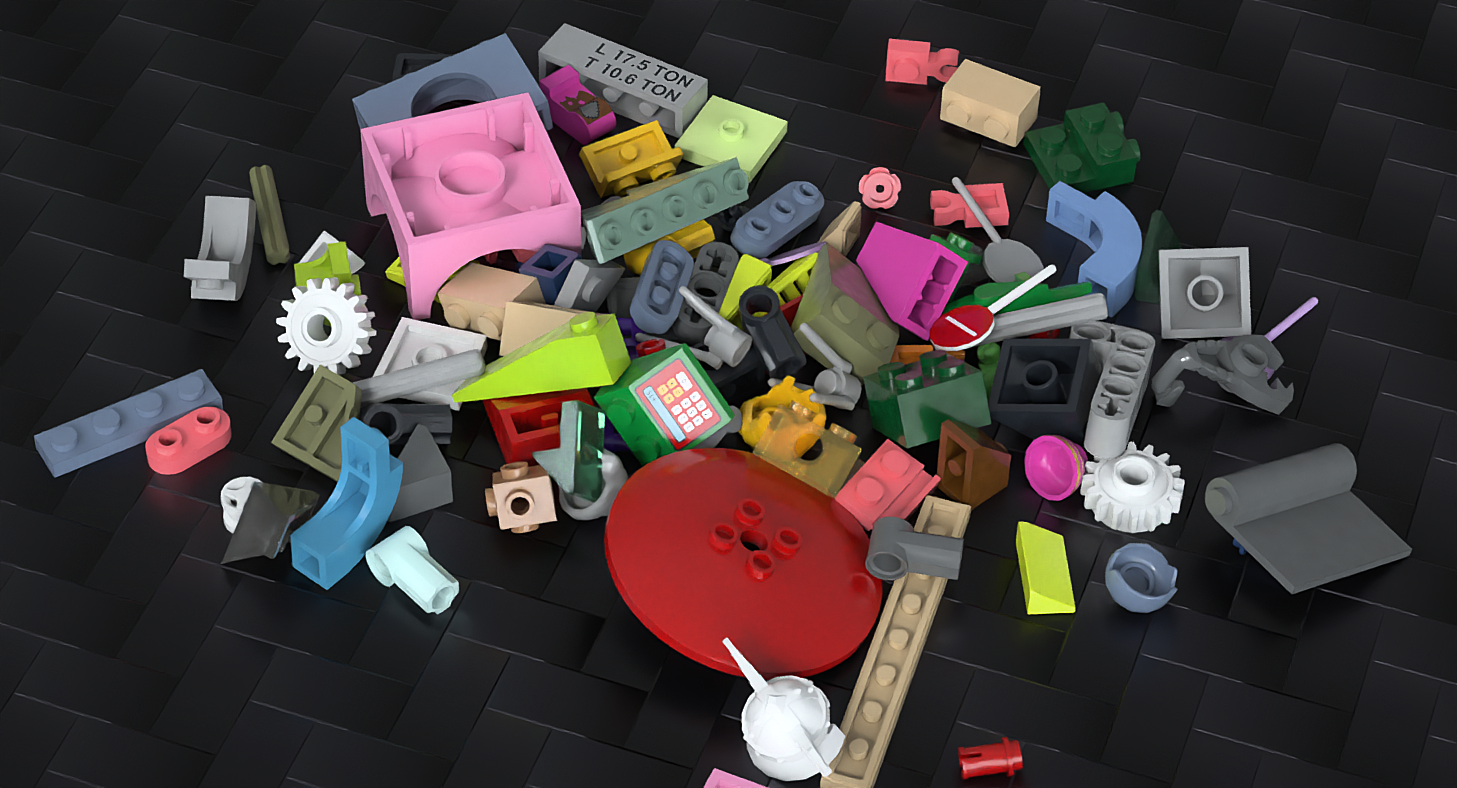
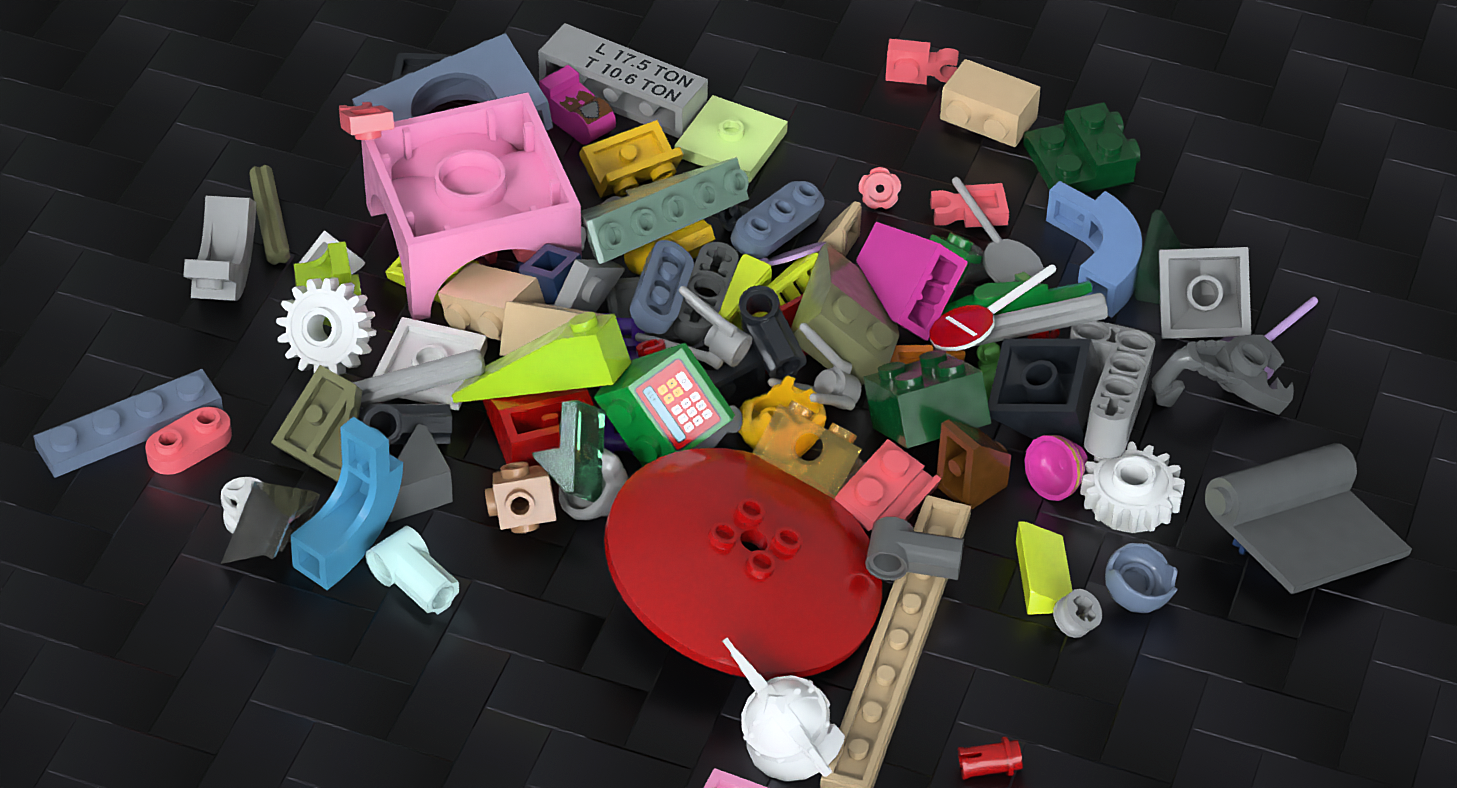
none -> coral plate [339,102,394,140]
none -> light grey bush [1053,589,1102,638]

